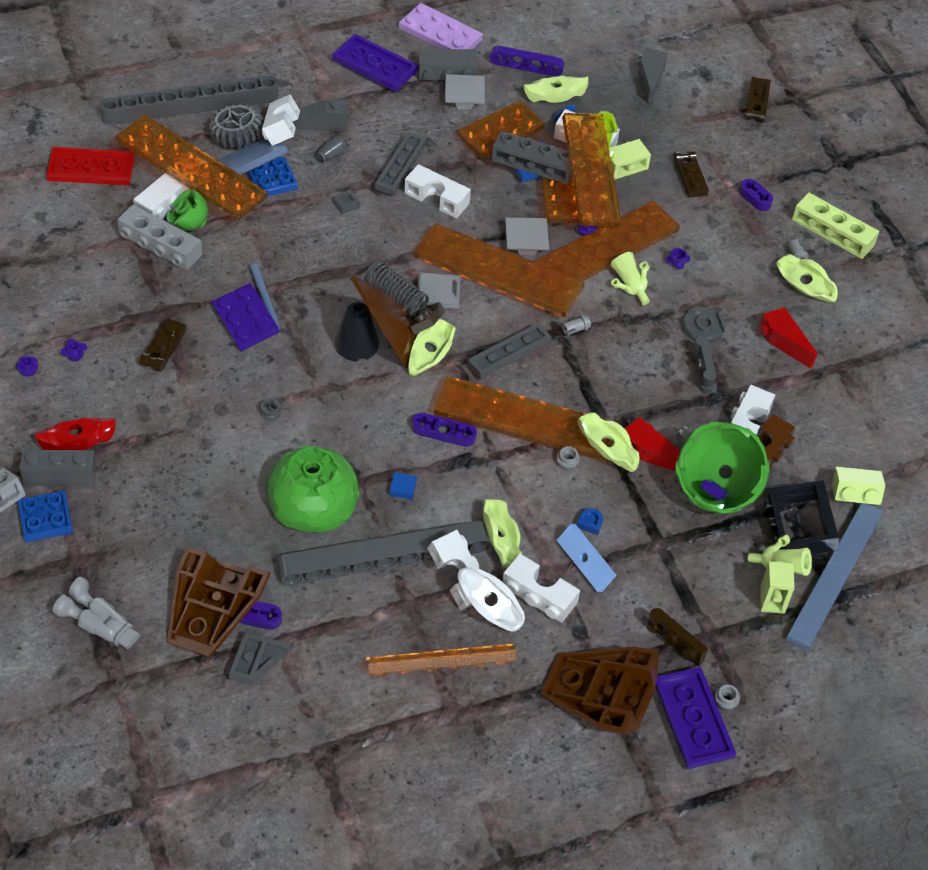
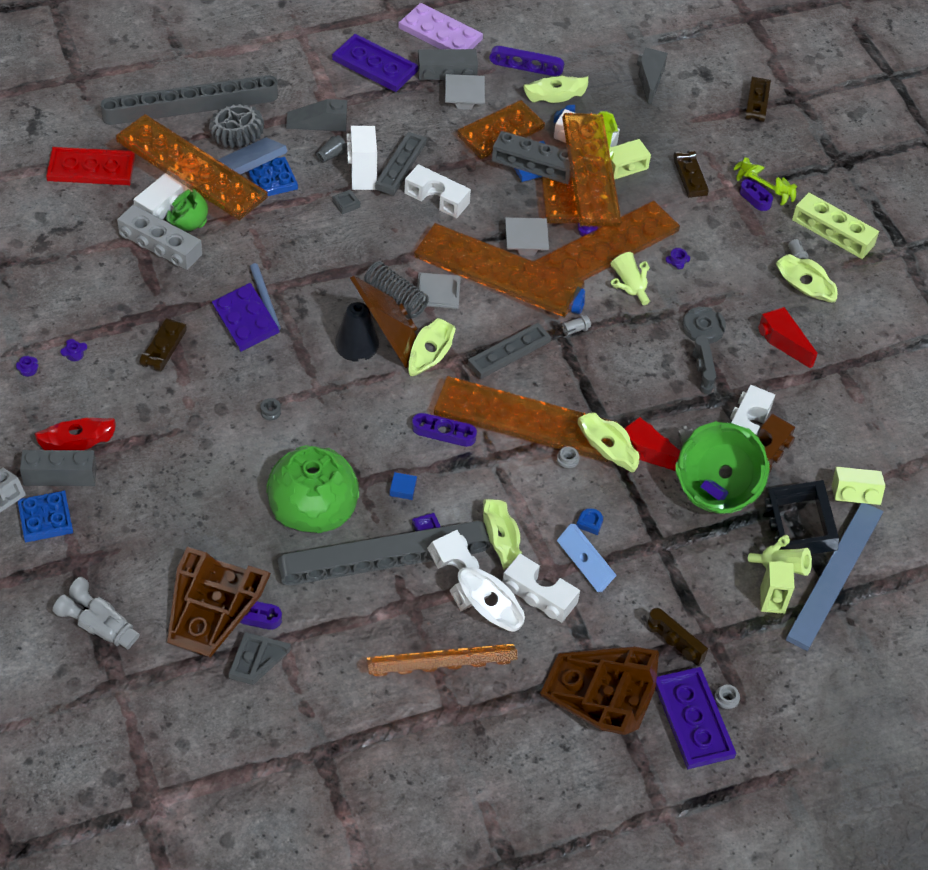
white arch [262,94,300,146] -> none
dark brown plate [410,302,444,335] -> none
none -> white wedge [347,126,377,190]
none -> dark purple tile [412,513,441,531]
none -> blue tile [571,288,585,314]
none -> lime piece [734,157,798,205]

